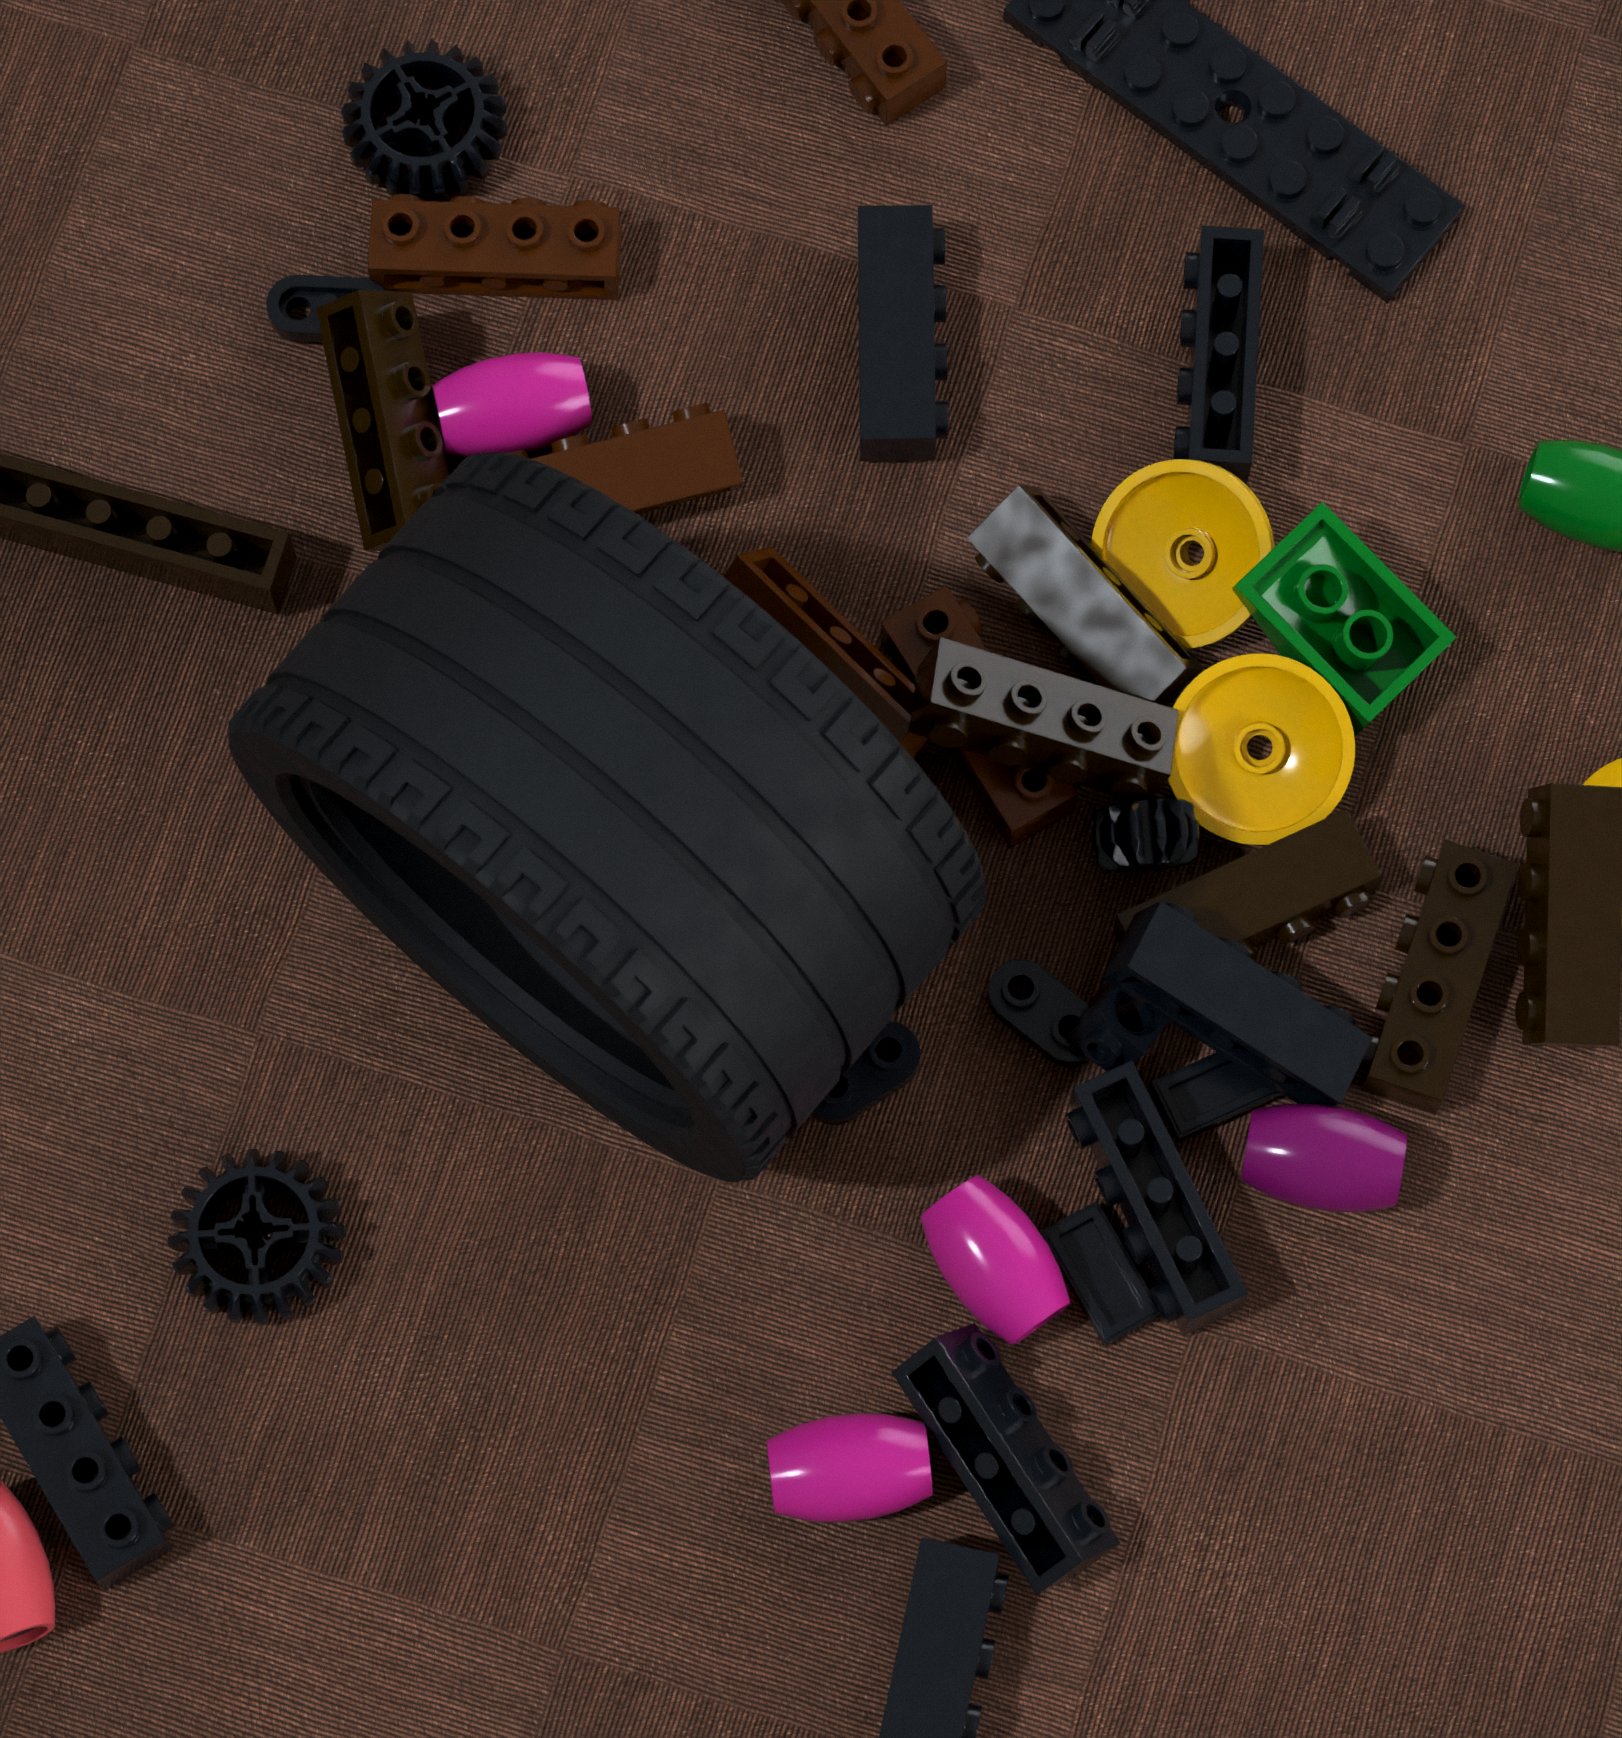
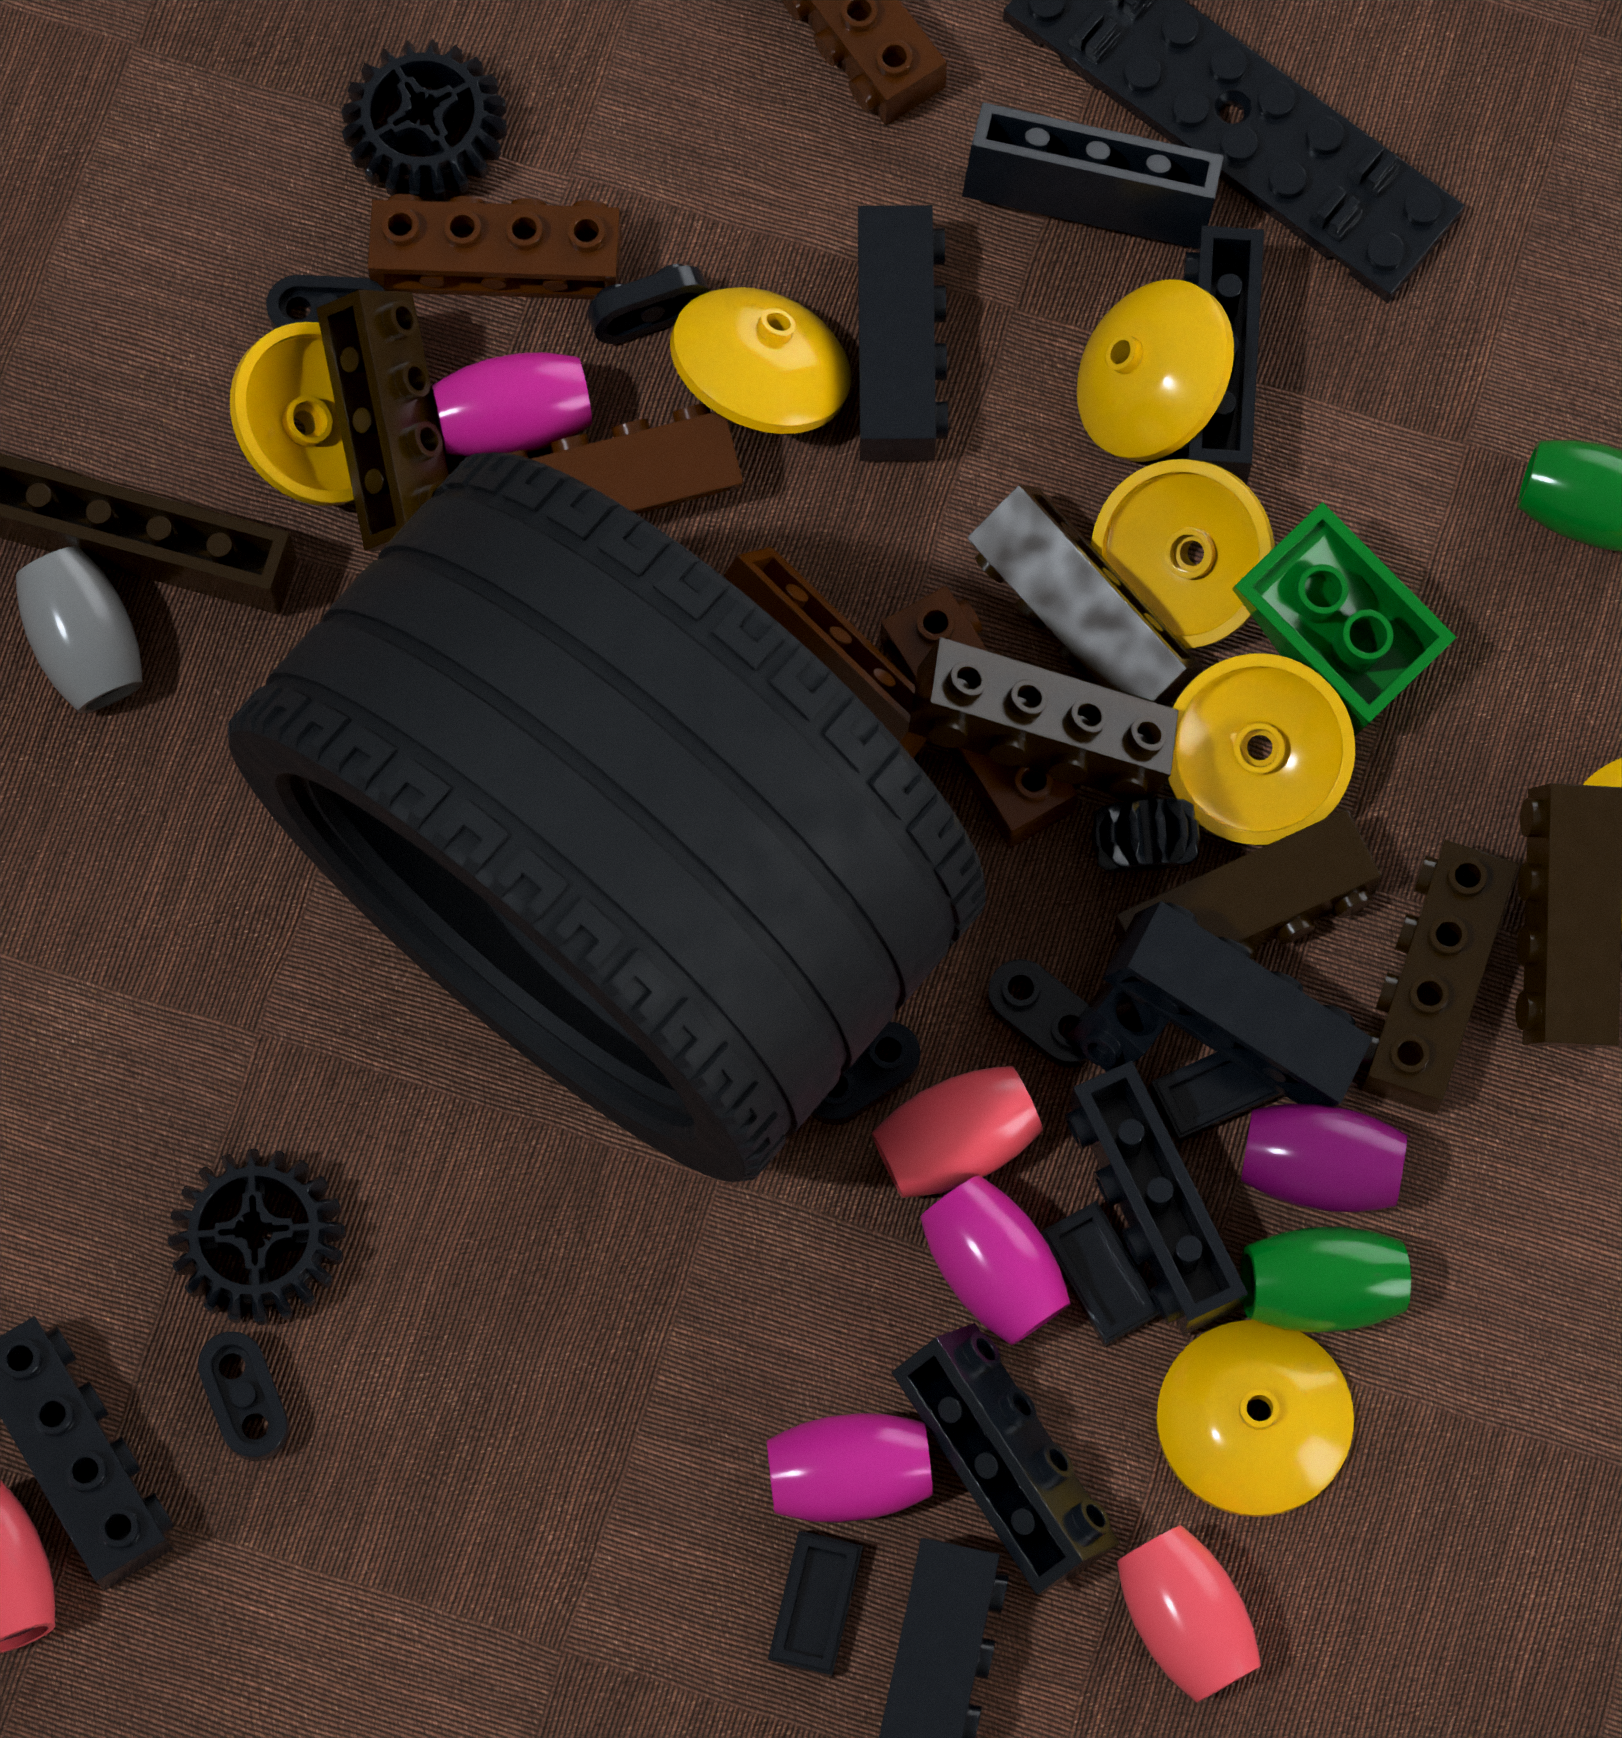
none -> light grey piece [16,546,143,713]
none -> black plate [198,1331,289,1461]
none -> yellow dish [230,322,354,506]
none -> black plate [587,264,710,344]
none -> yellow dish [670,287,851,434]
none -> black tile [768,1531,863,1678]
none -> coral piece [871,1066,1043,1198]
none -> black brick [962,102,1224,249]
none -> yellow dish [1077,279,1234,462]
none -> coral piece [1117,1525,1261,1703]
none -> yellow dish [1156,1320,1354,1517]
none -> green piece [1240,1226,1411,1333]

